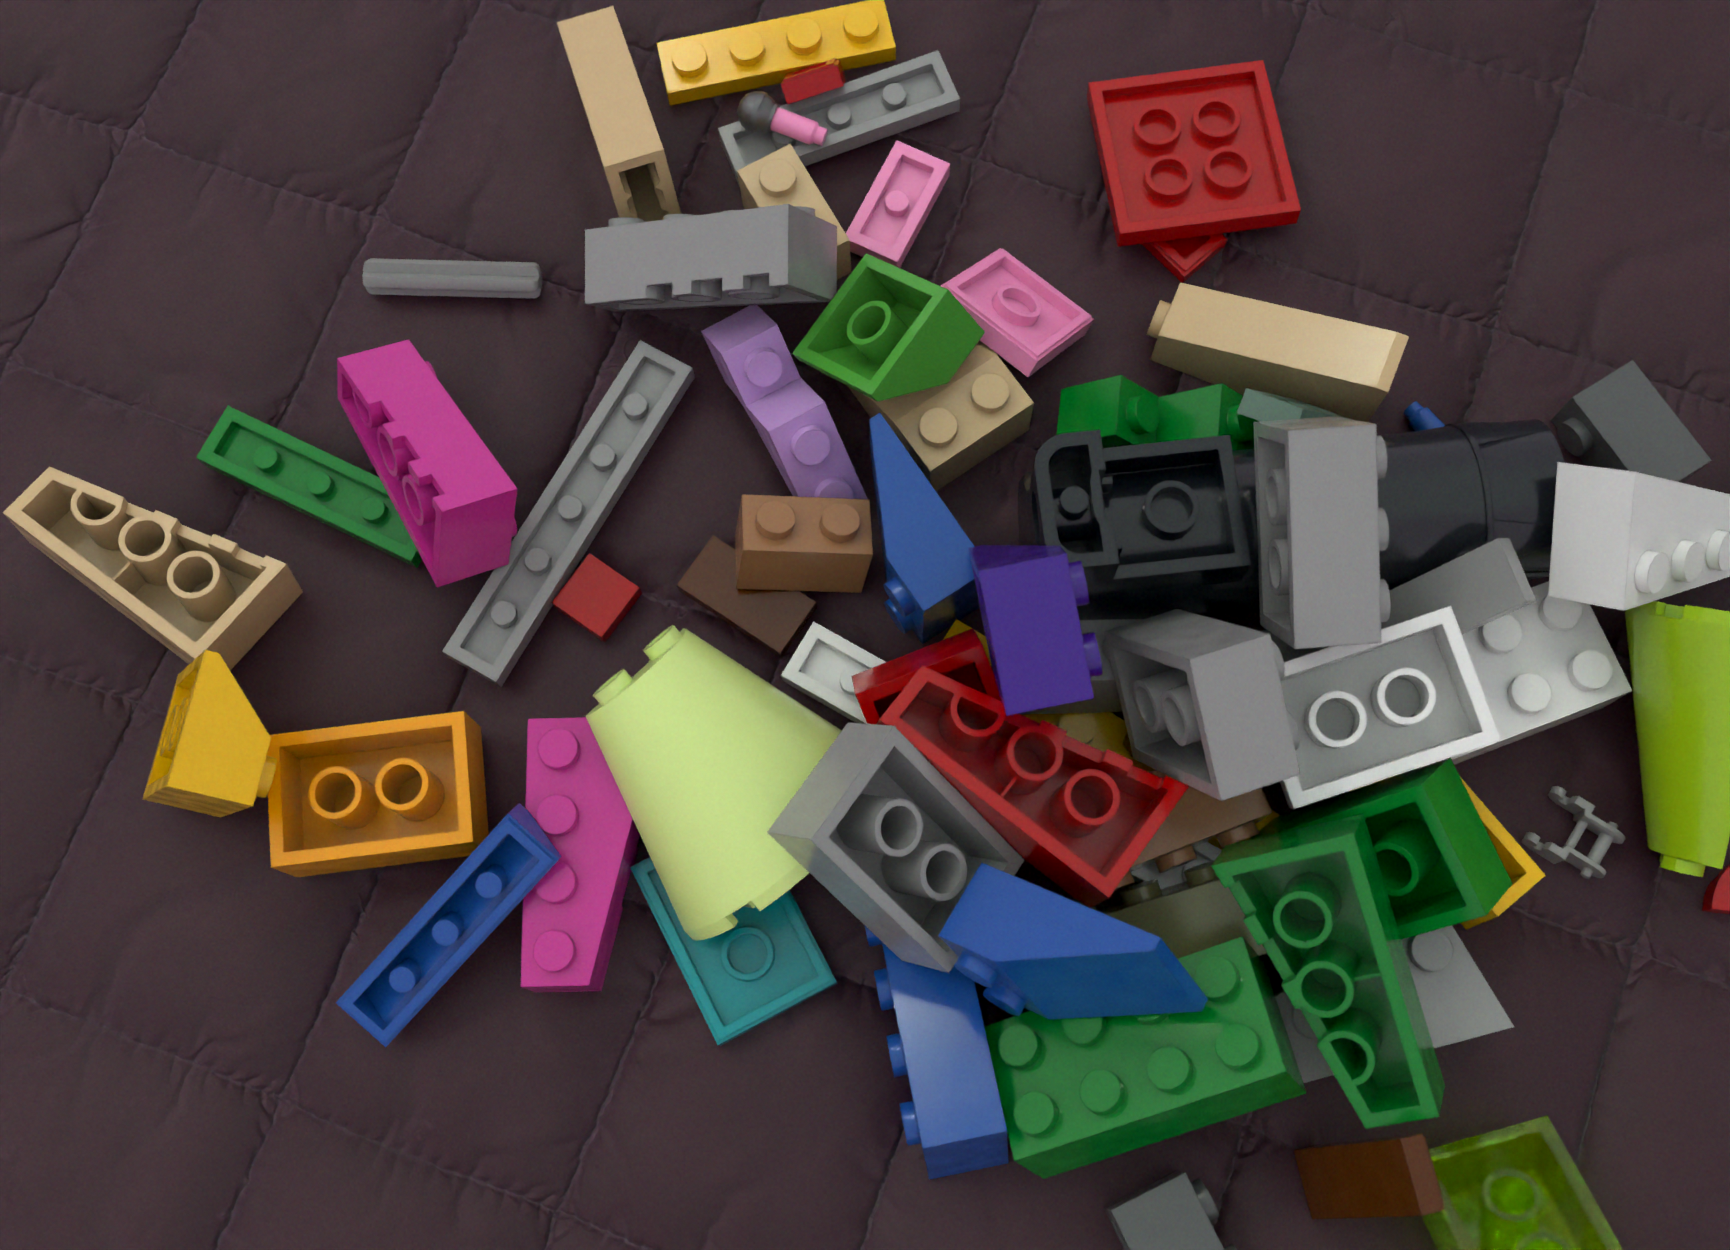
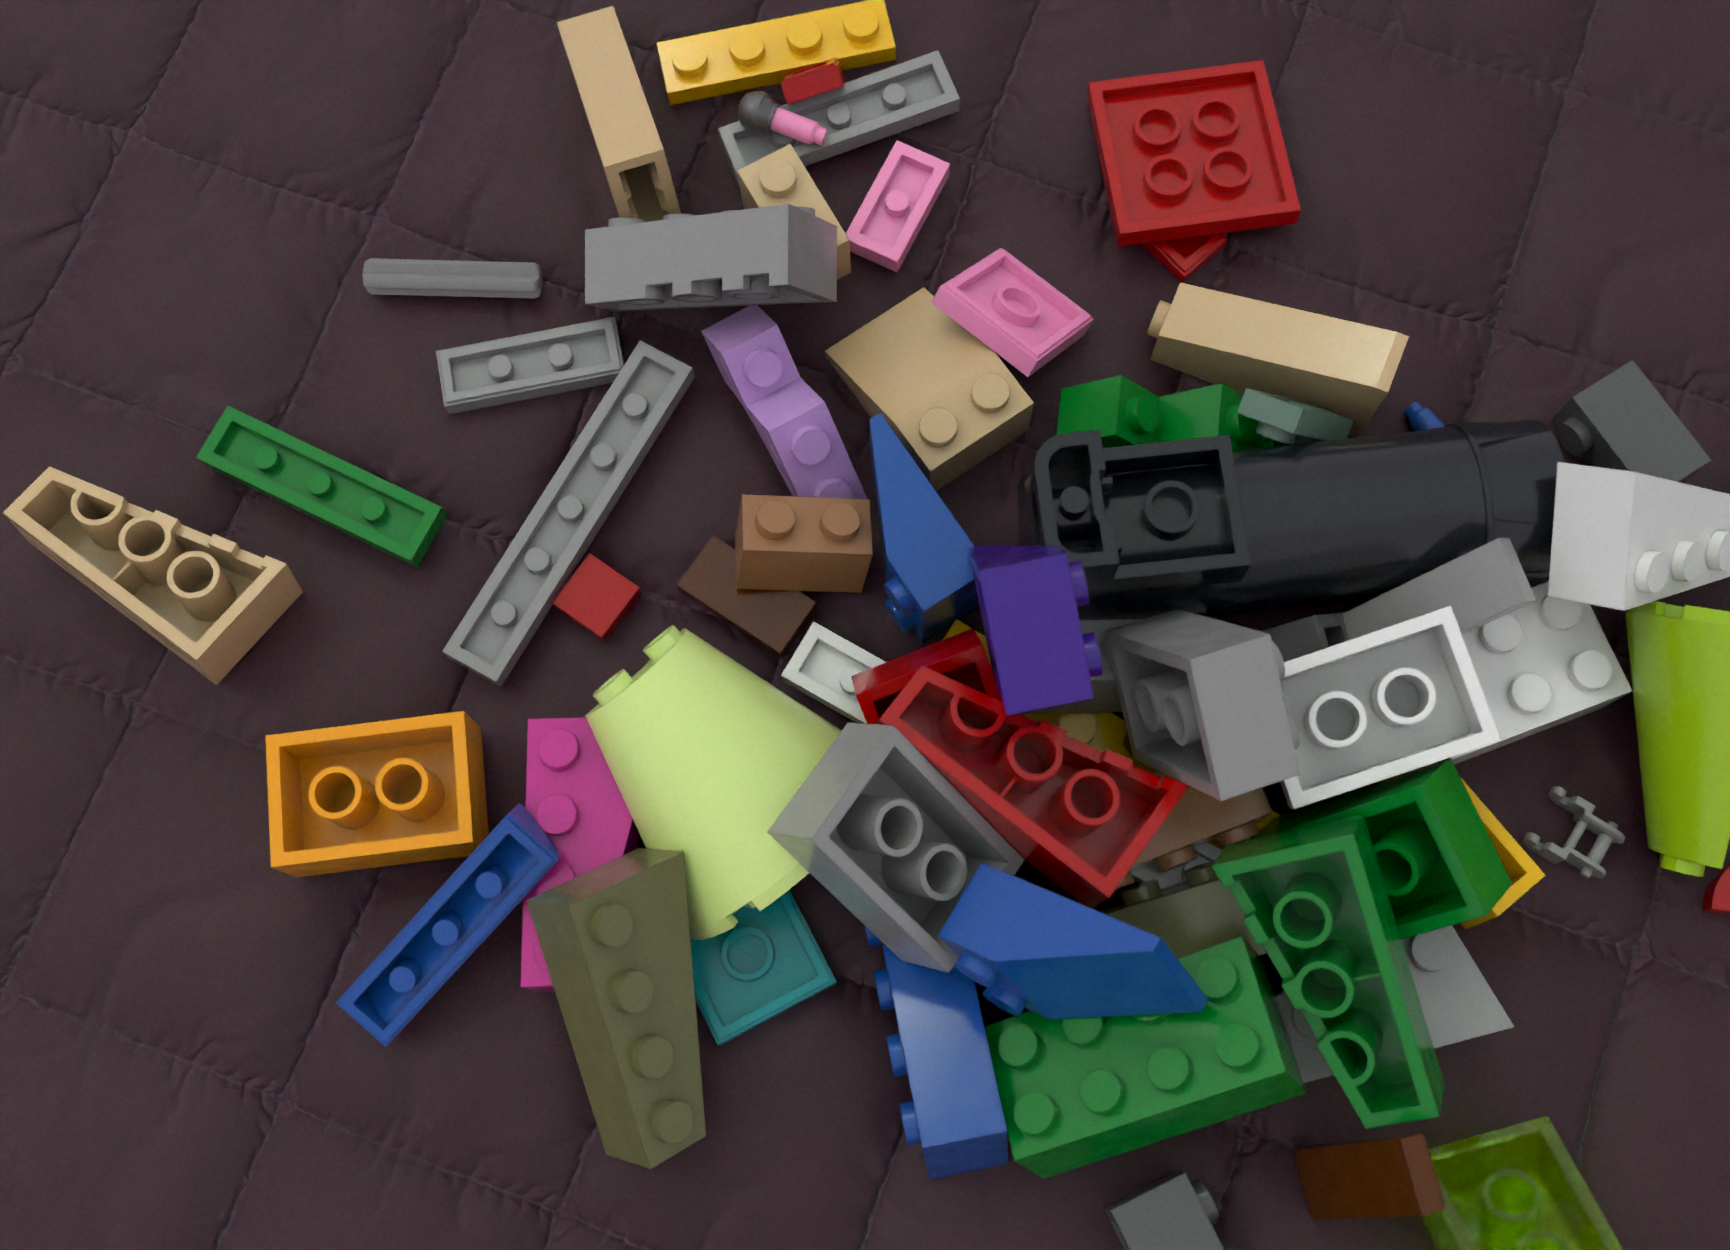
yellow slope [142,650,277,817] -> none
dark pink wedge [337,339,517,587] -> none
bright green slope [792,253,985,402] -> none
light grey brick [1253,416,1391,649] -> none
none -> light grey tile [436,317,625,414]
none -> olive wedge [526,848,706,1169]

